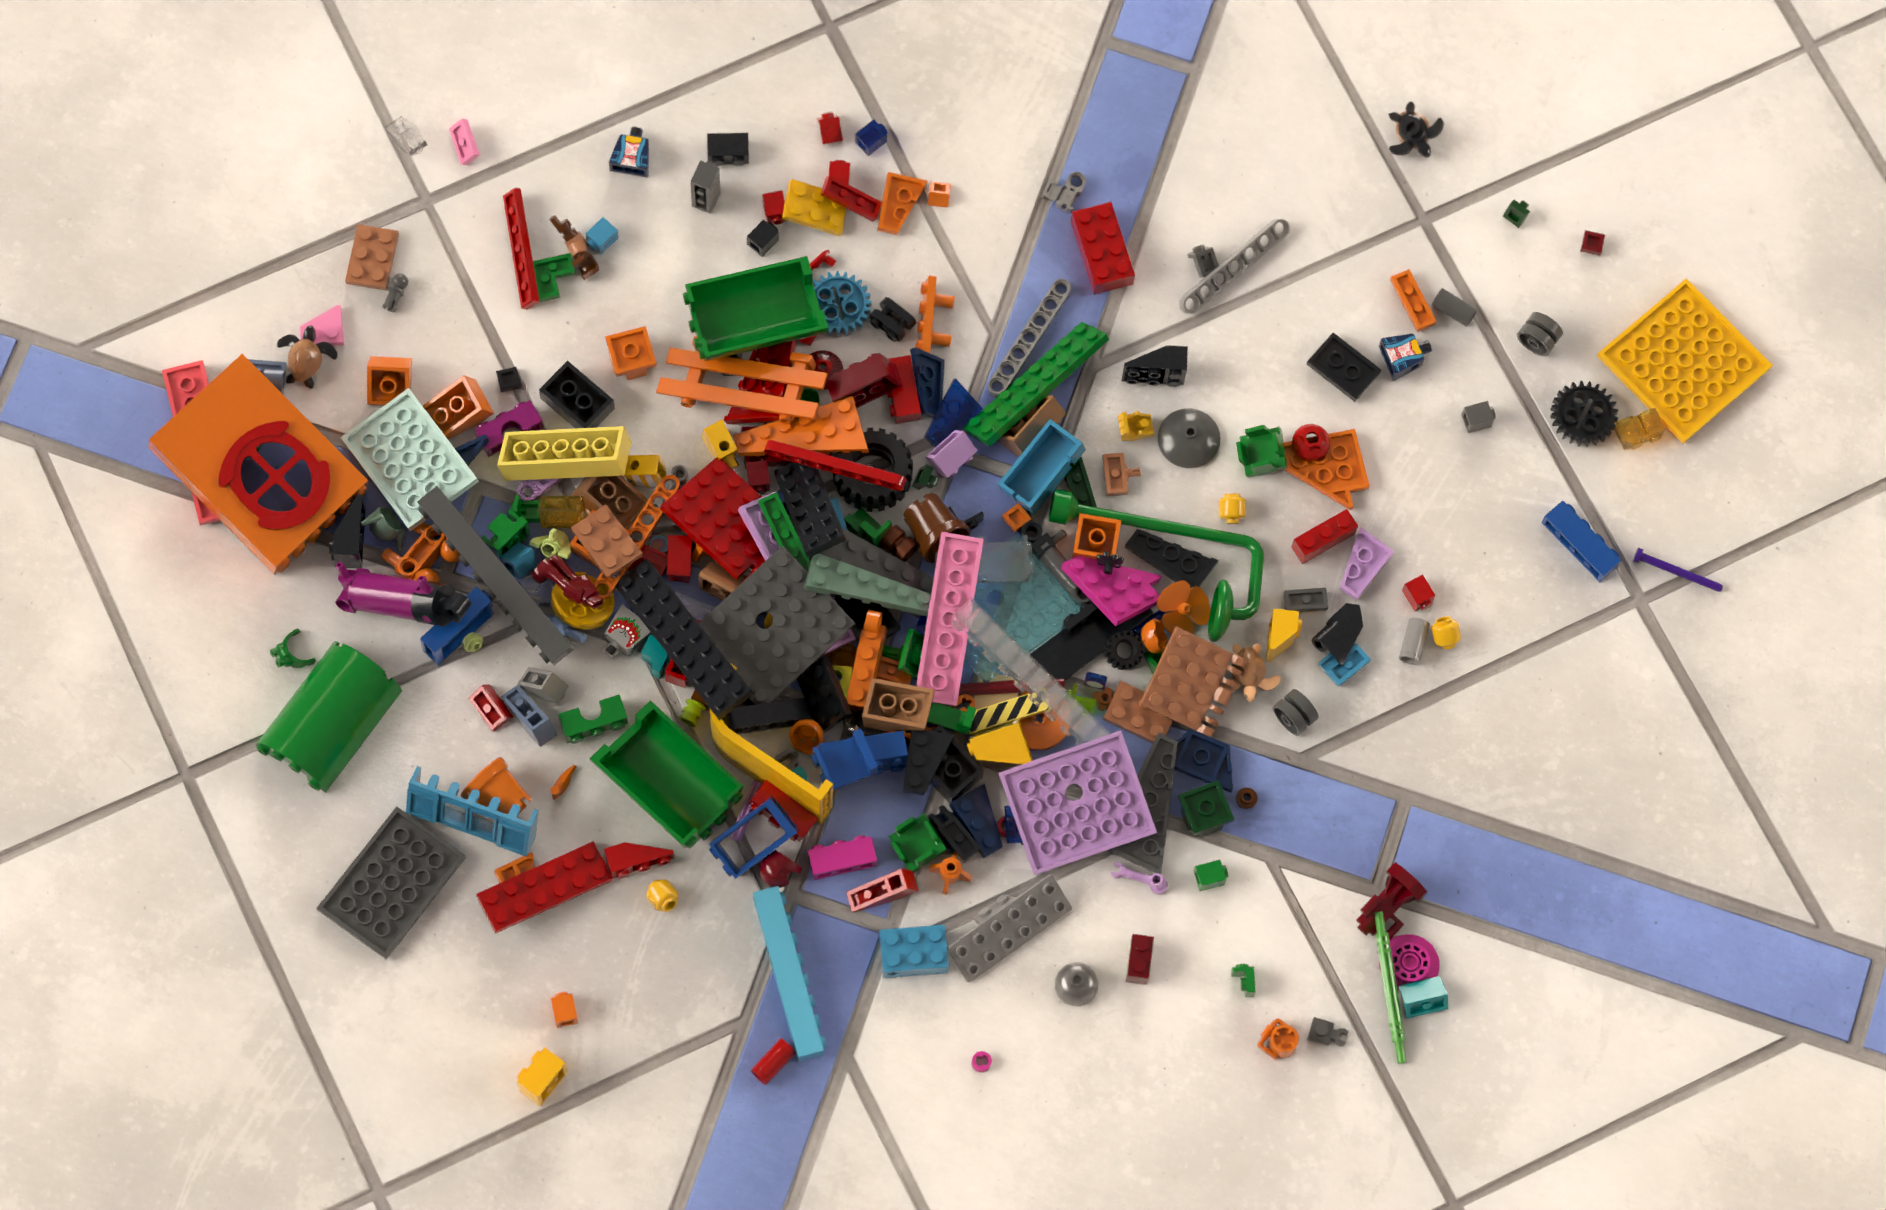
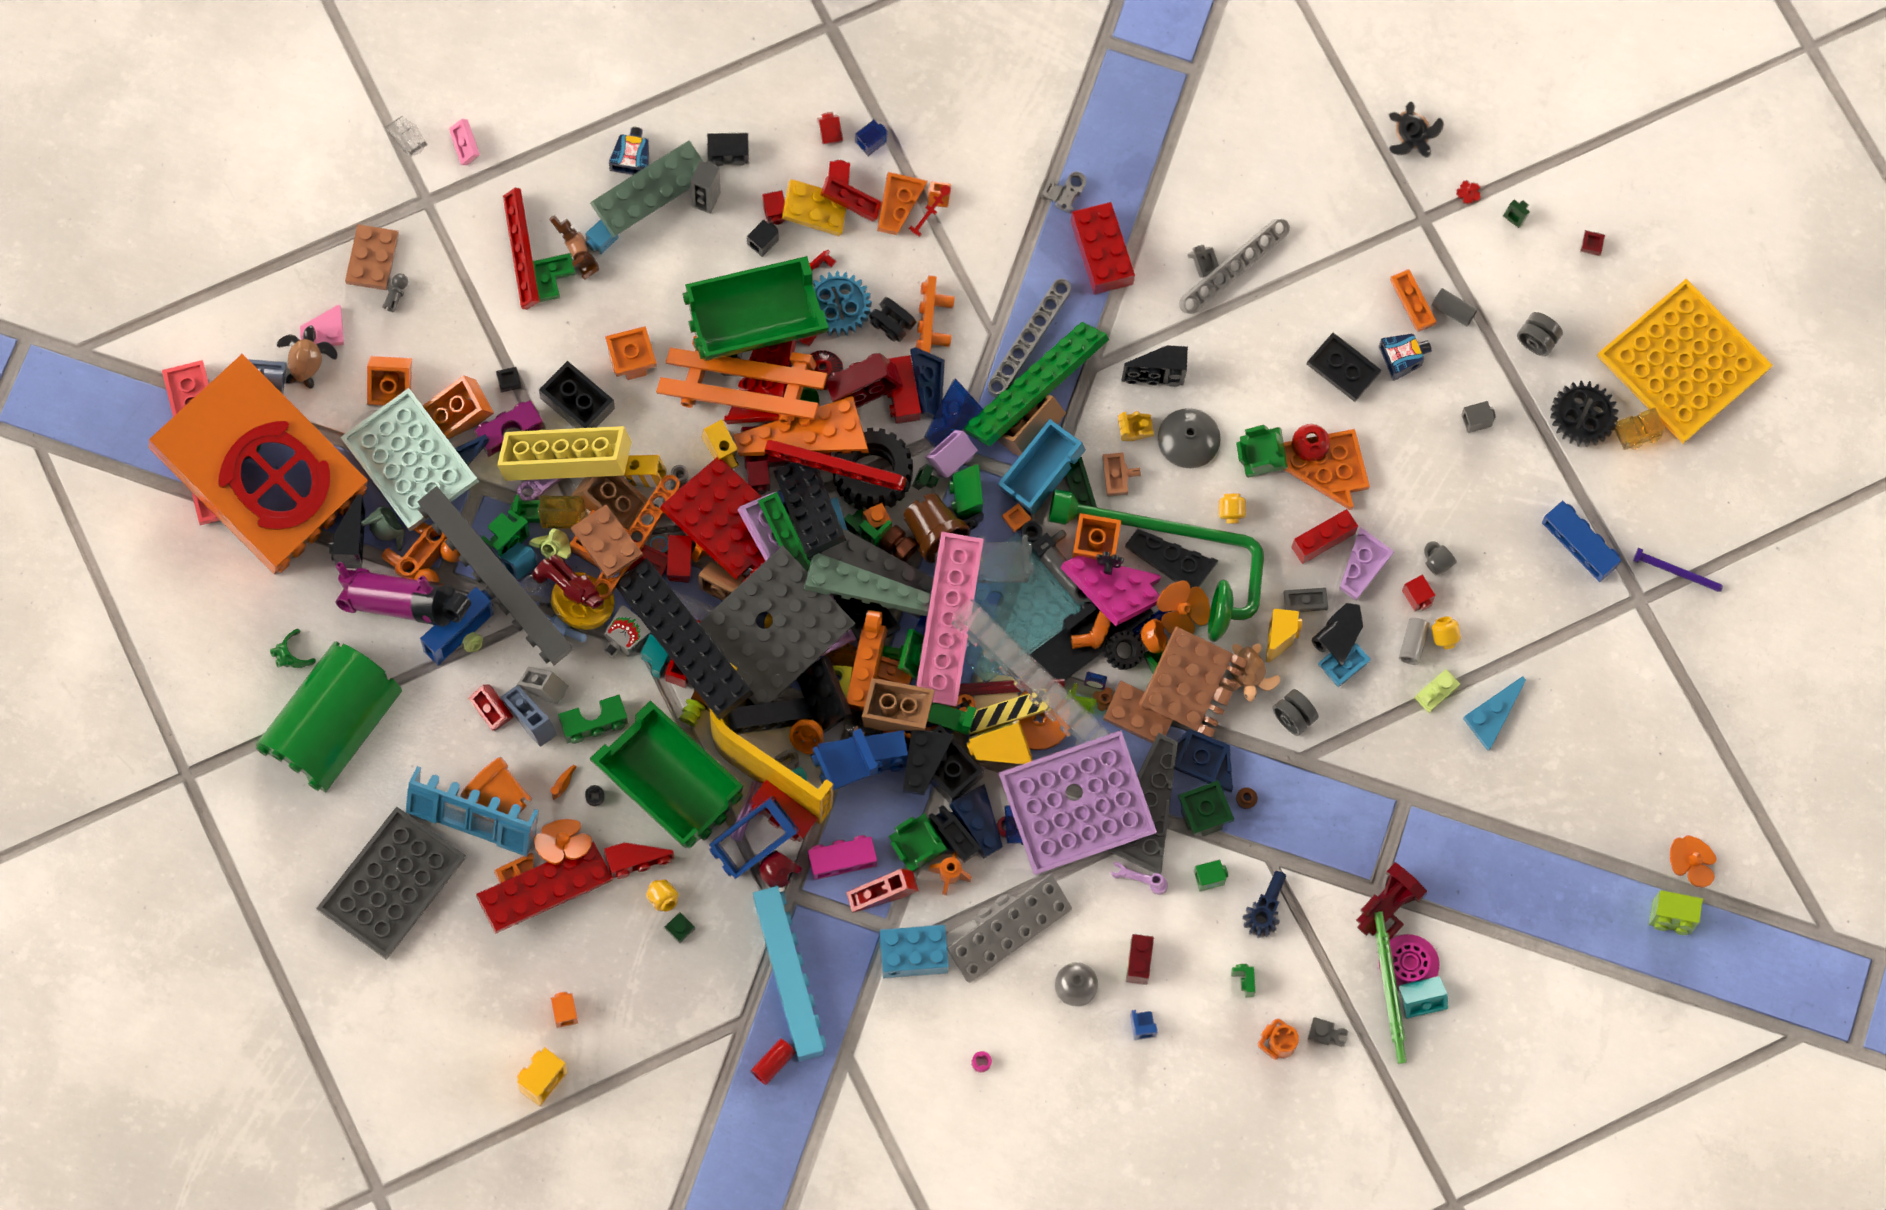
none -> orange piece [533,819,592,864]
none -> black bush [585,785,605,807]
none -> sand green plate [590,140,704,237]
none -> dark green plate [664,912,695,944]
none -> orange brick [863,503,891,531]
none -> red piece [908,185,951,237]
none -> green slope [949,465,983,520]
none -> orange arm [1071,611,1111,649]
none -> blue panel [1130,1010,1157,1040]
none -> dark blue gear [1242,871,1286,938]
none -> yellowish green plate [1414,669,1460,713]
none -> dark grey piece [1424,541,1457,576]
none -> red plant [1456,180,1481,204]
none -> dark azure wing [1463,676,1526,751]
none -> lime brick [1649,890,1703,935]
none -> orange piece [1670,835,1717,888]

